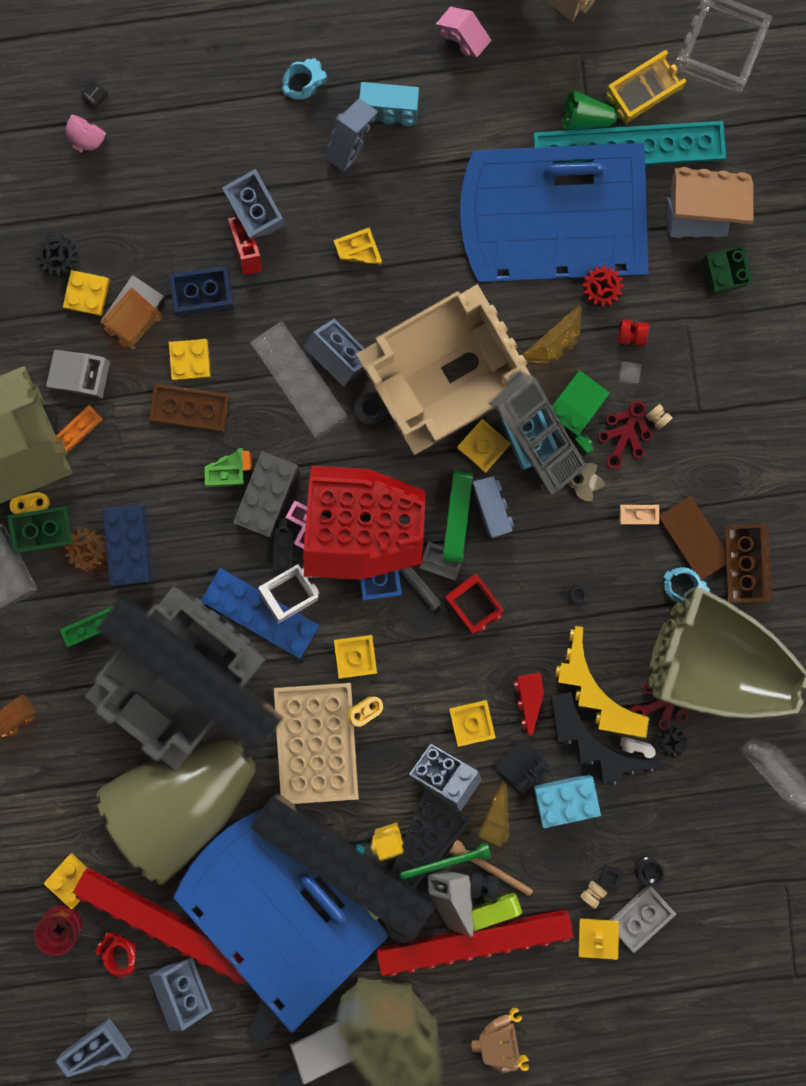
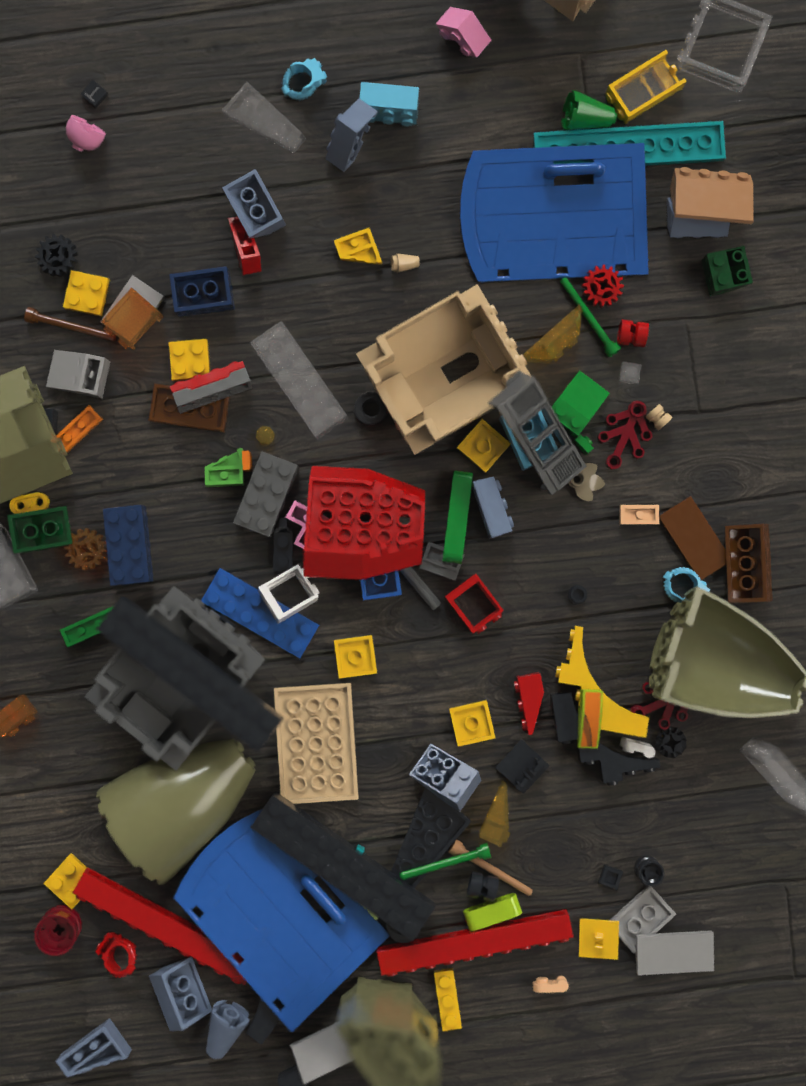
sand blue slope [303,319,365,387] -> none
yellow plate [347,697,383,726] -> none
yellow arch [371,822,403,860] -> none
light grey slope [428,870,473,936] -> none
medium nougat torso [472,1008,529,1073] -> none
medium azure brick [533,774,601,828] -> none
tan wheel [580,881,607,909] -> none
none -> reddish brown piece [24,307,116,341]
none -> dark grey piece [170,361,252,414]
none -> sand blue cone [206,1000,250,1059]
none -> clear wedge [221,82,306,153]
none -> clear yellow tile [256,426,275,445]
none -> tan cone [391,253,419,273]
none -> yellow plate [434,968,462,1031]
none -> light nougat plate [533,975,568,993]
none -> green piece [560,278,621,358]
none -> slope [578,689,603,748]
none -> light grey tile [635,931,714,975]

